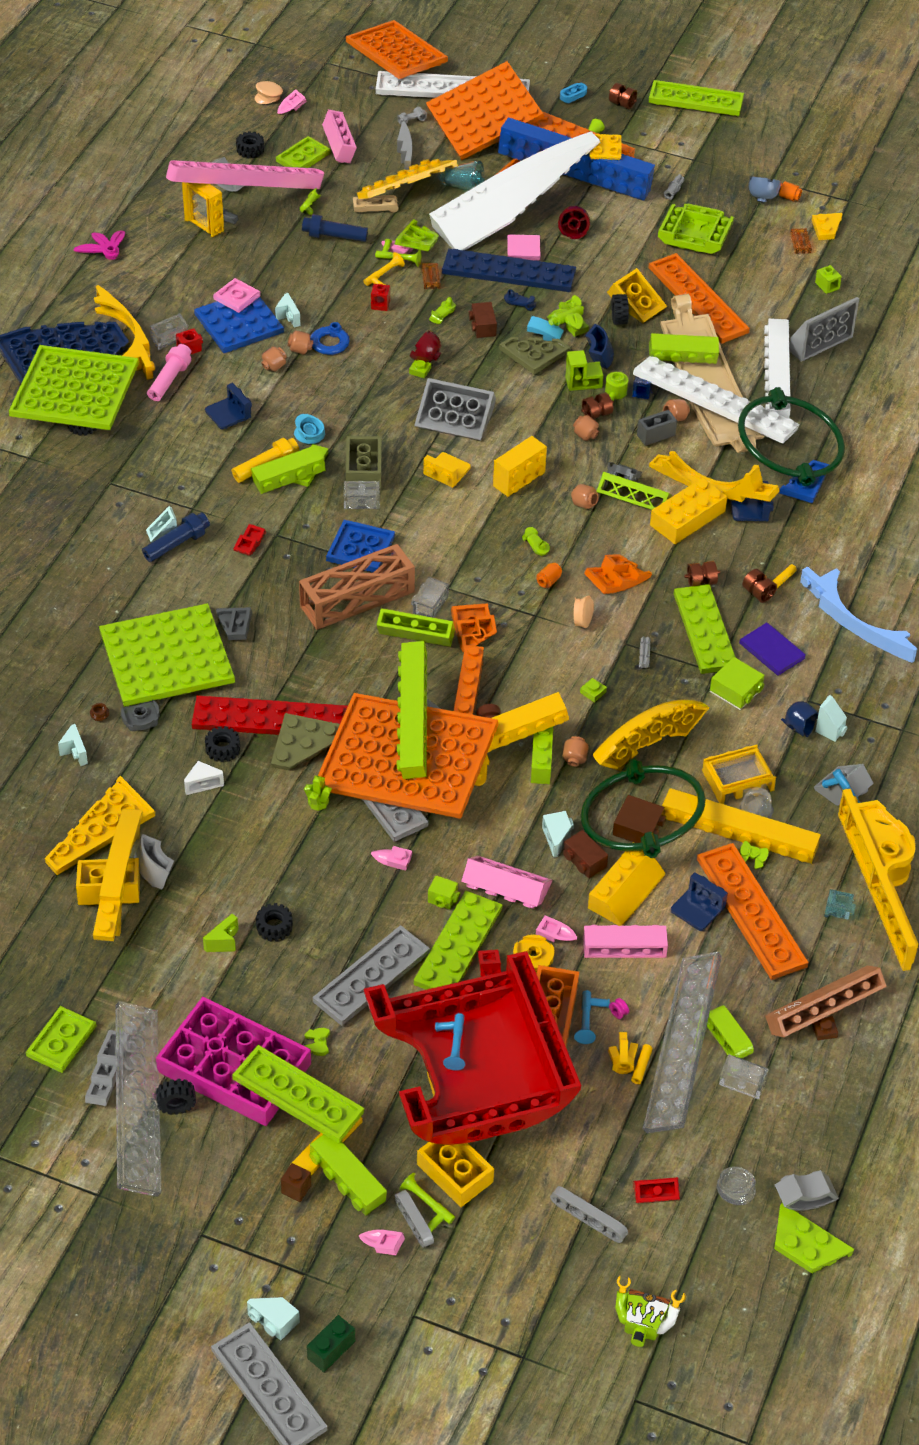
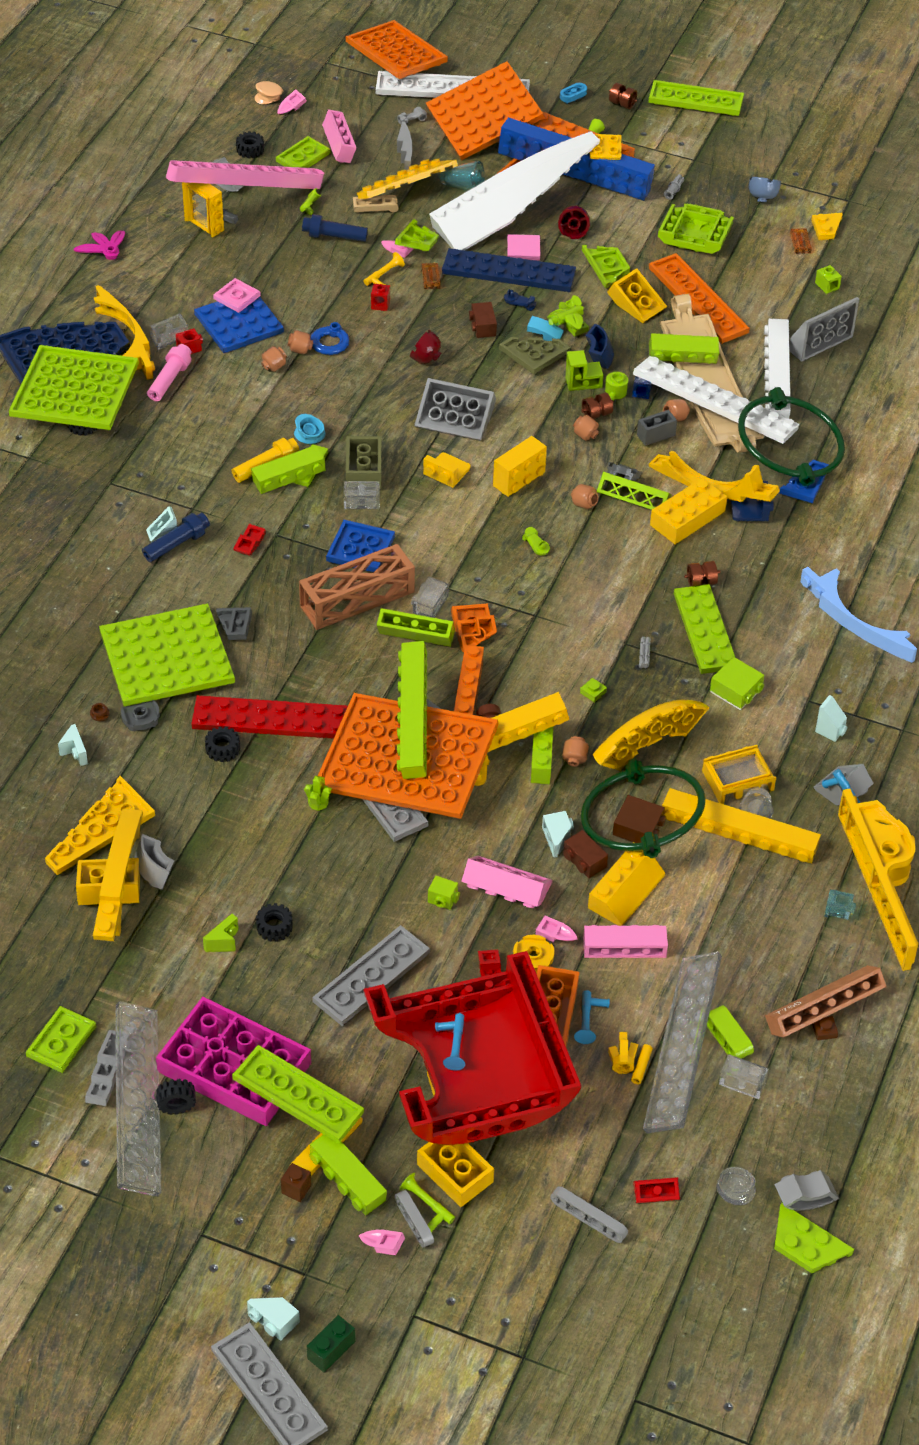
white slope [184,761,224,795] -> none
dark blue bracket [205,382,252,429] -> none
olive plate [271,713,340,771] -> none
light aqua slope [275,293,300,328] -> none
lime piece [304,1028,330,1056] -> none
bright pink plate [371,846,412,871] -> none
lime piece [375,239,422,267] -> none
lime plate [409,360,431,379] -> none
lime plate [413,890,502,990] -> none
lime piece [429,297,456,324] -> none
orange brick [536,563,562,588] -> none
light nougat piece [574,596,594,628] -> none
orange slope [584,554,652,594] -> none
dark pink bush [609,998,629,1019] -> none
black tyre [611,294,629,325] -> none
torso [615,1276,686,1347] -> none
dark blue bracket [671,872,728,931] -> none
orange plate [697,843,809,980] -> none
dark purple tile [739,622,806,676] -> none
lime piece [740,841,769,870] -> none
copper wheel [742,569,777,603] -> none
yellow piece [772,564,797,588] -> none
orange brick [779,181,802,201] -> none
dark blue helmet [781,701,819,737] -> none
none -> lime wing [582,245,630,289]

